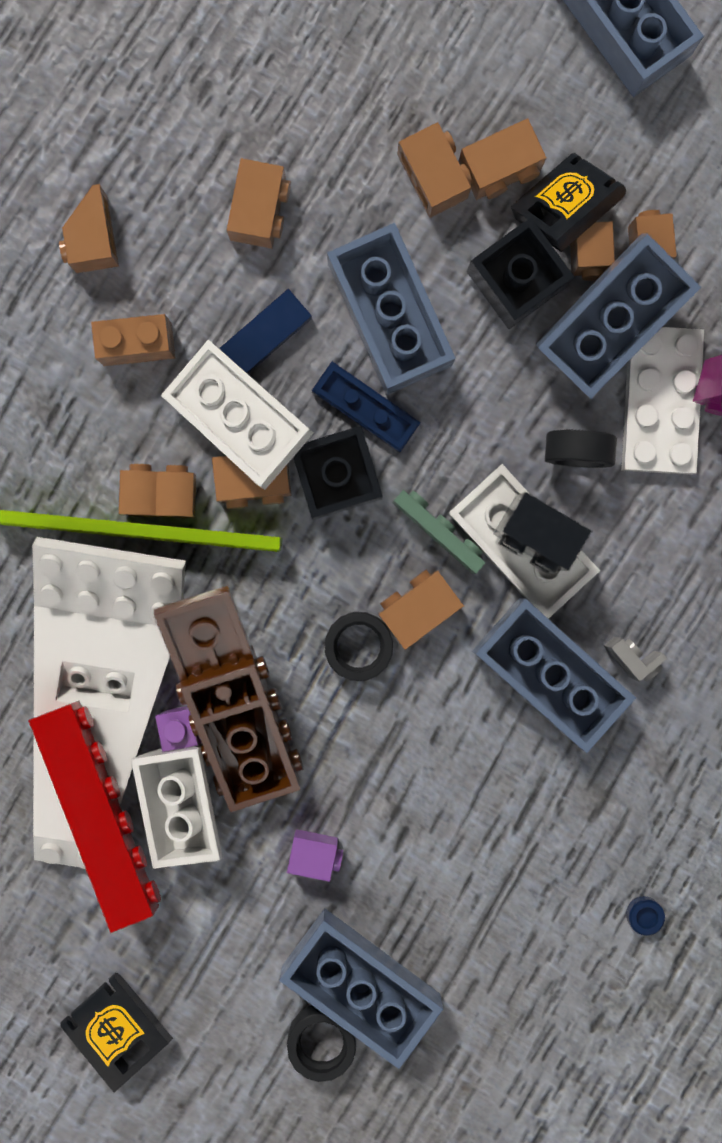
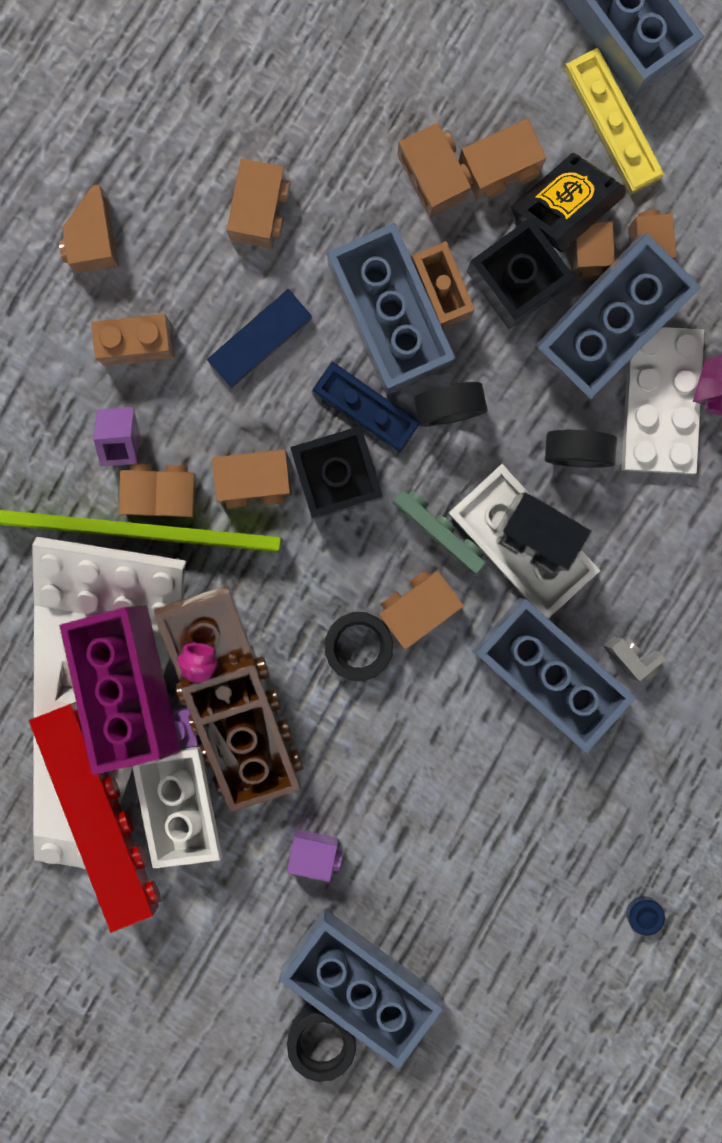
black container [60,972,173,1093] -> none
white plate [161,340,314,490] -> none
none -> magenta brick [59,605,181,775]
none -> medium lavender brick [93,407,140,466]
none -> dark pink plate [177,643,217,683]
none -> medium nougat brick [411,241,475,331]
none -> black tyre [414,382,488,427]
none -> light yellow tile [564,47,665,195]

